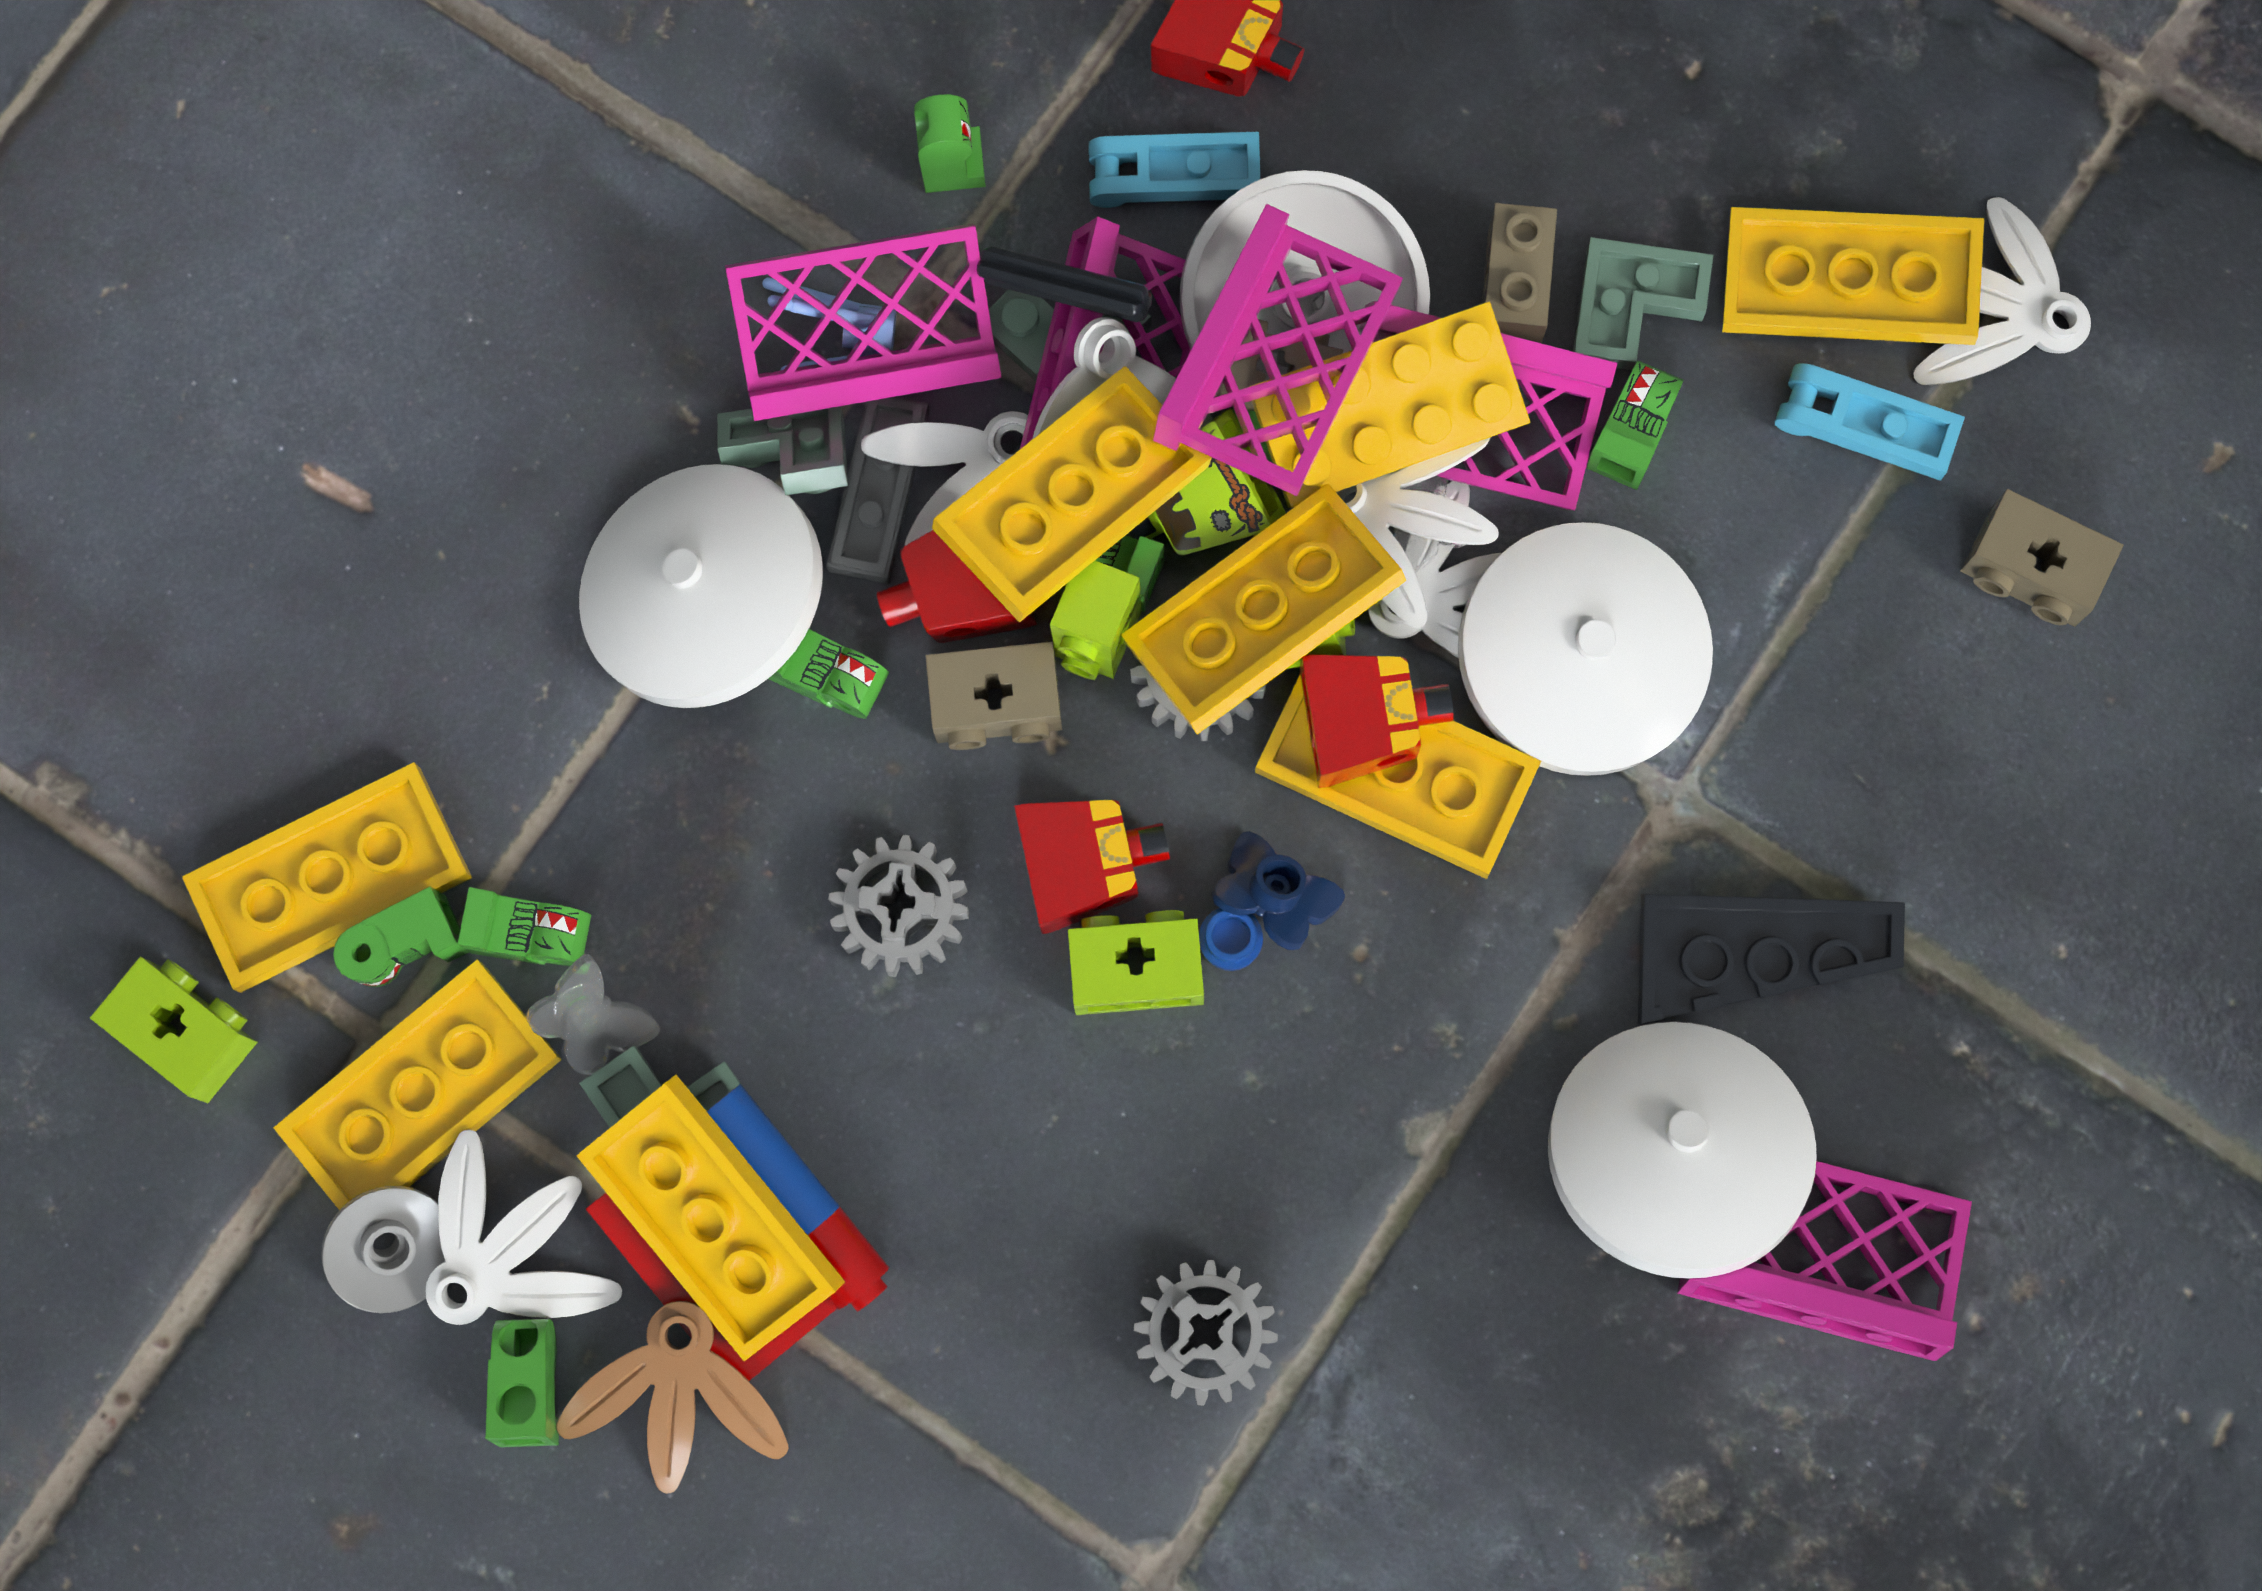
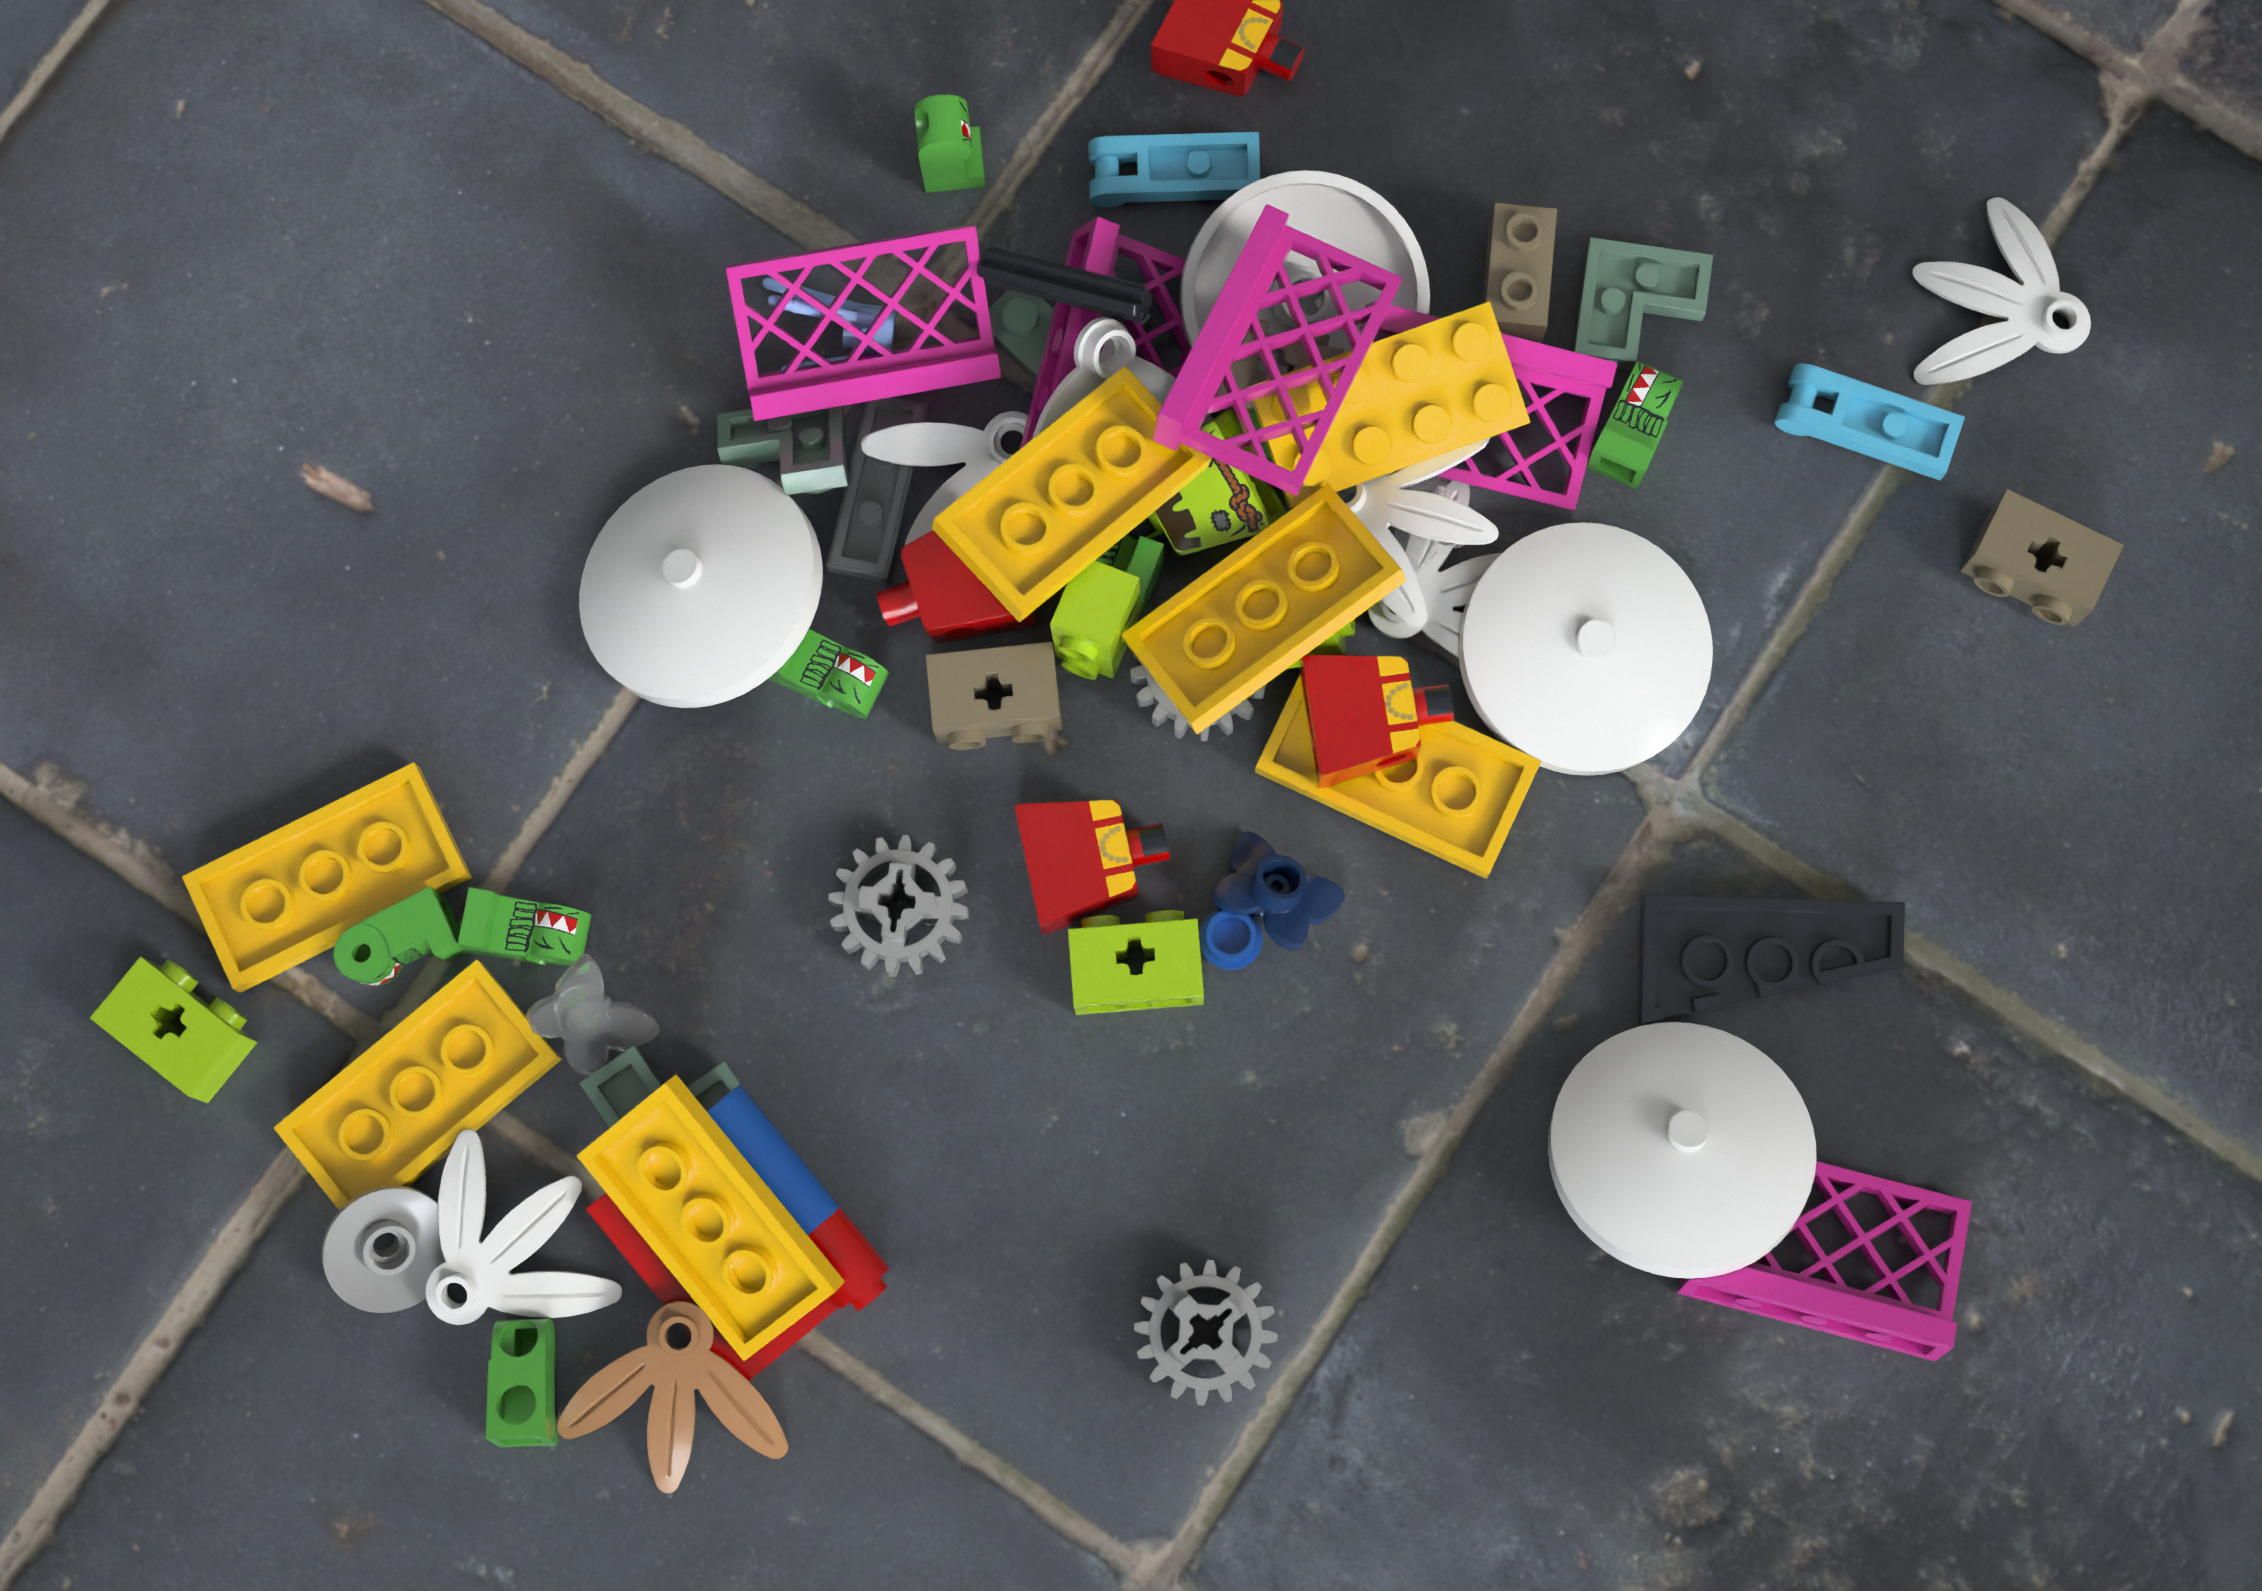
yellow plate [1722,207,1984,345] -> none

